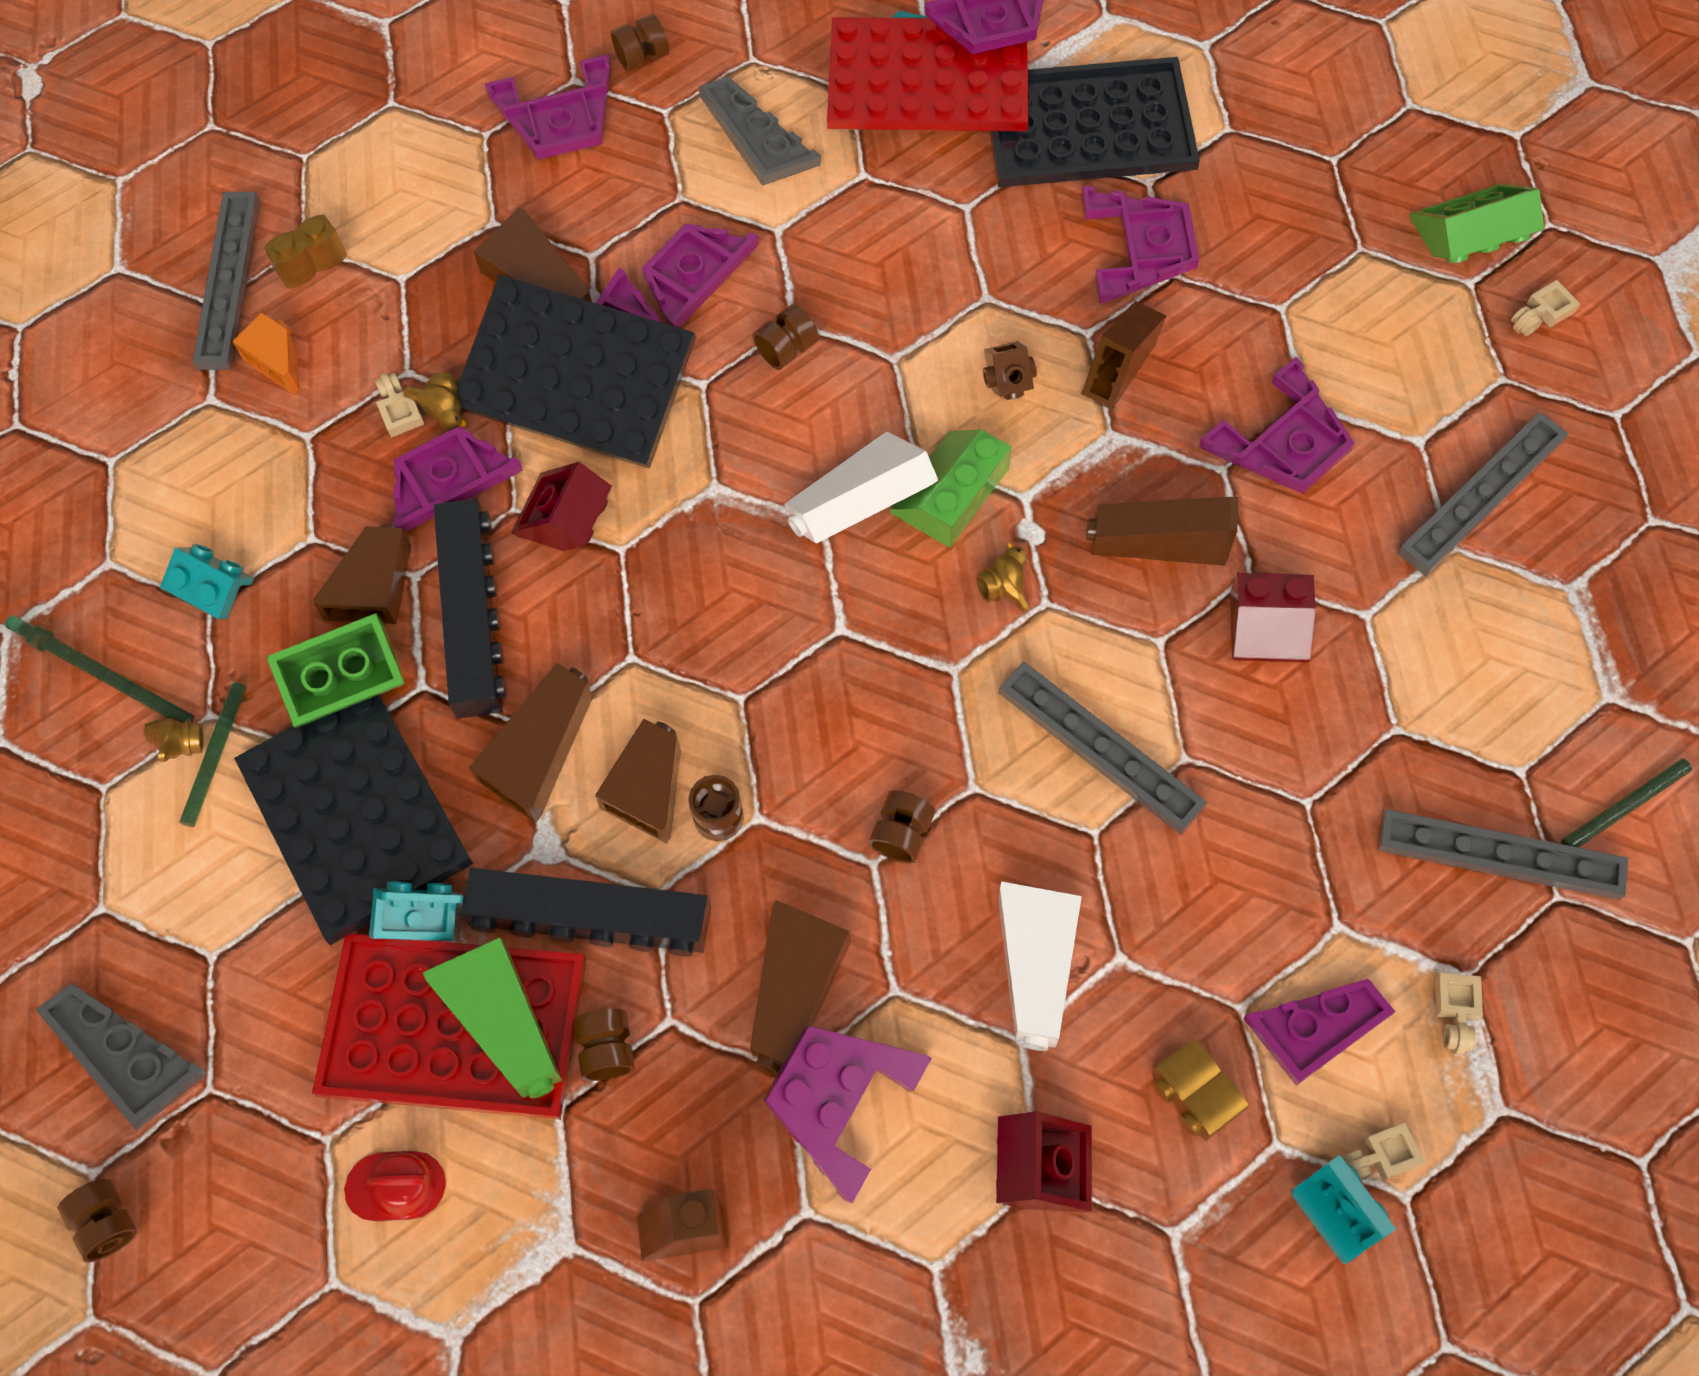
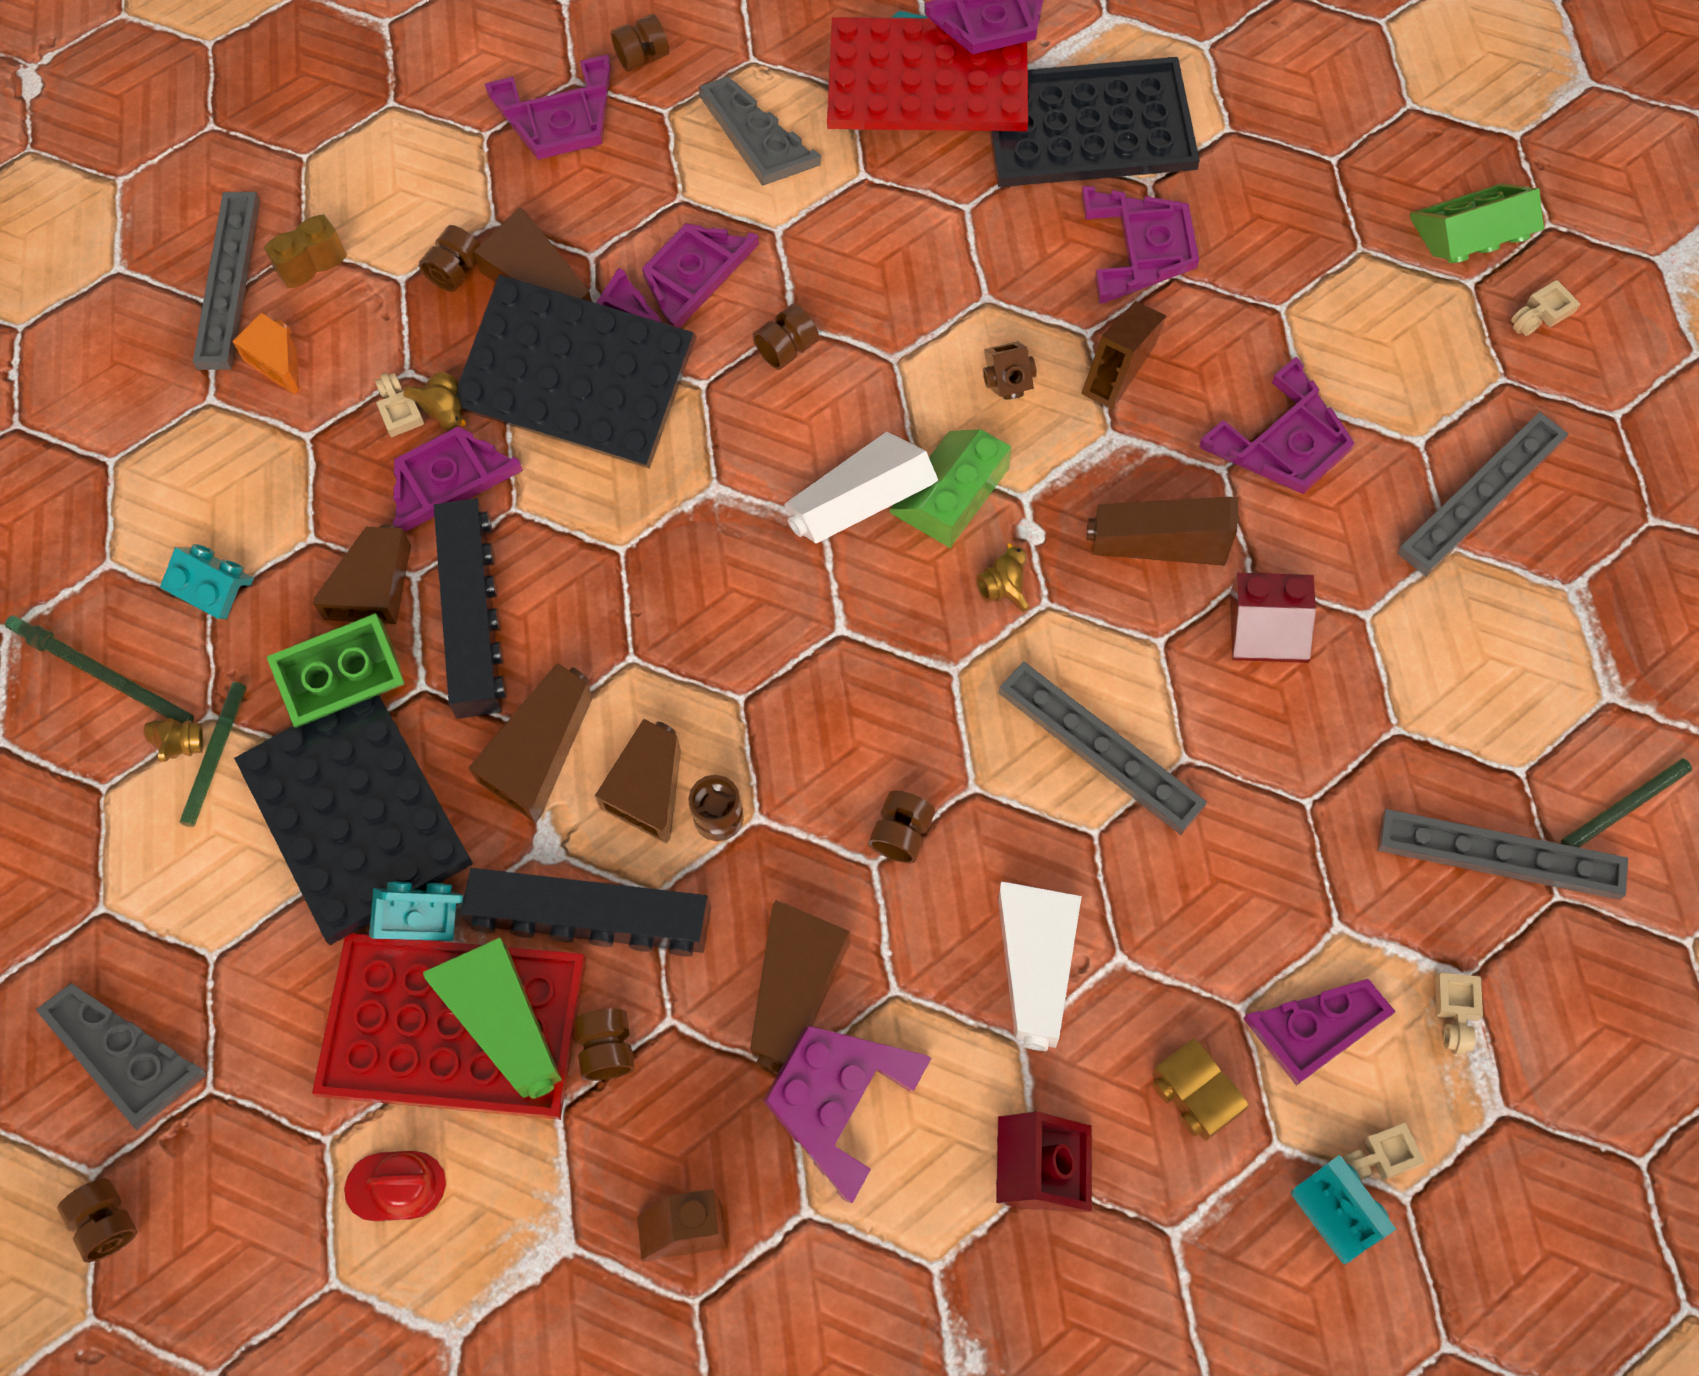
dark red slope [511,462,612,551] -> none
none -> reddish brown wheel [419,225,480,292]

